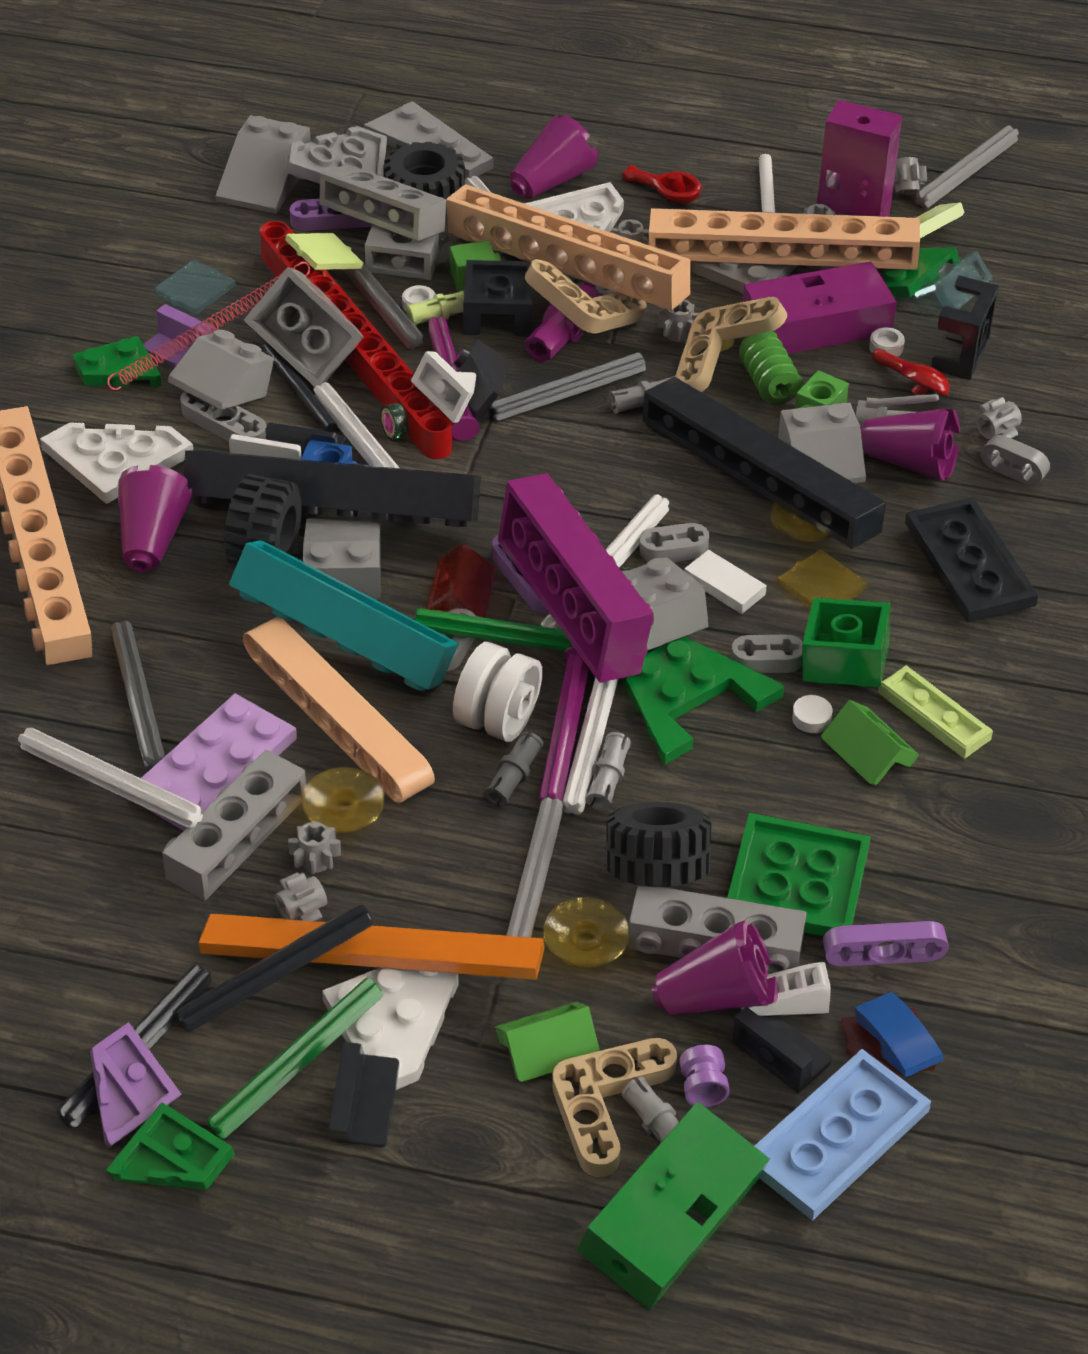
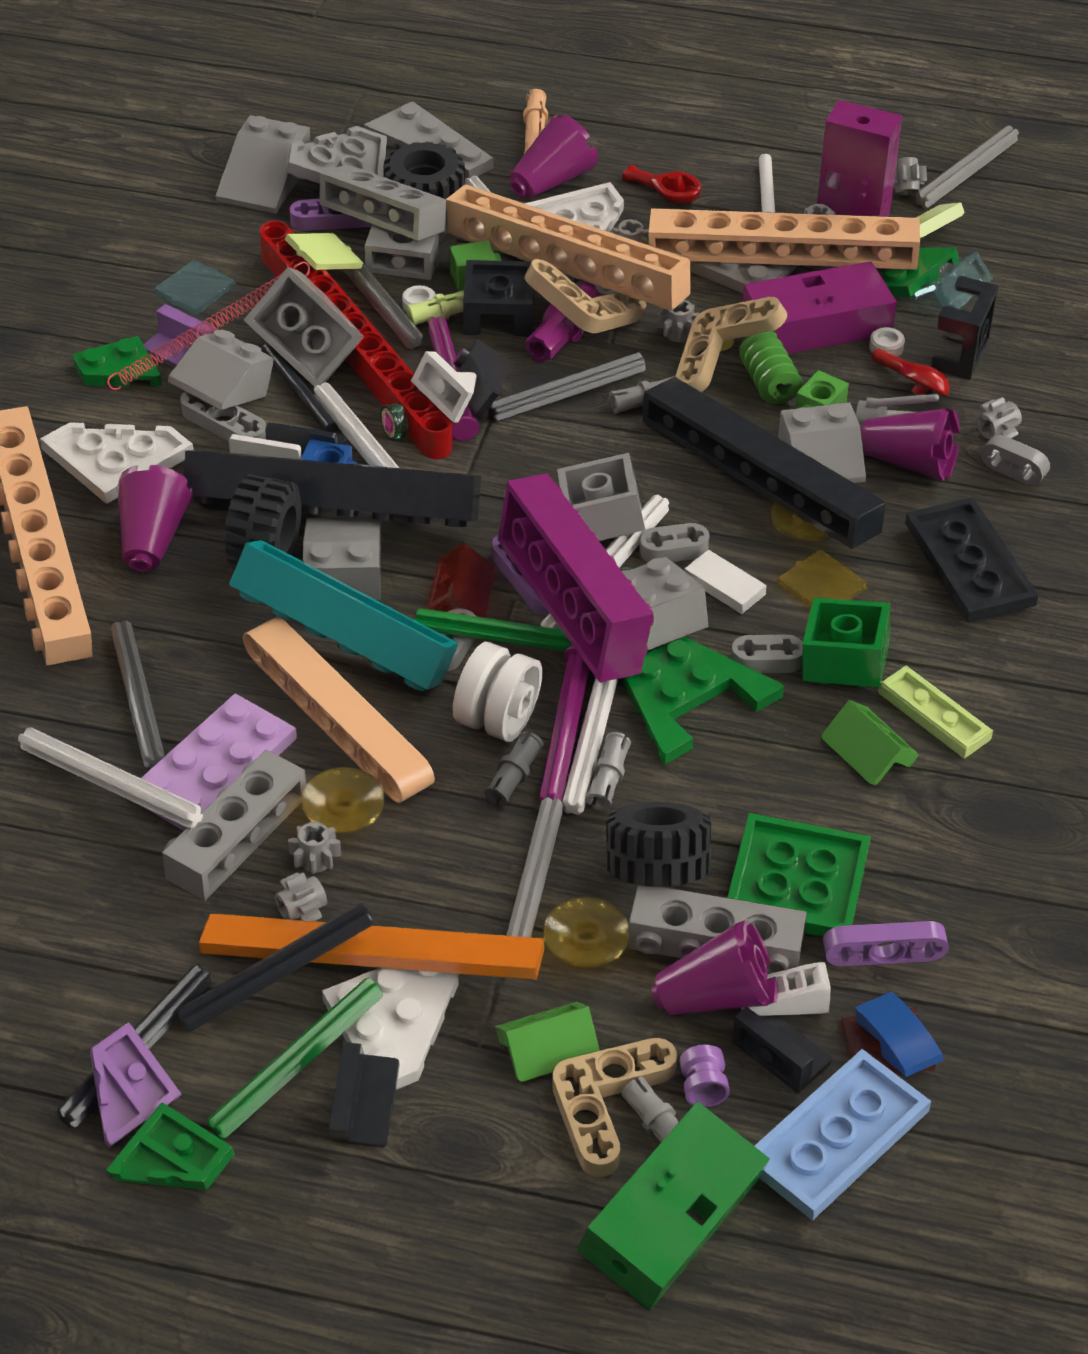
white tile [792,695,833,733] -> none
none -> light nougat pin [523,89,548,154]
none -> light grey brick [557,453,645,541]

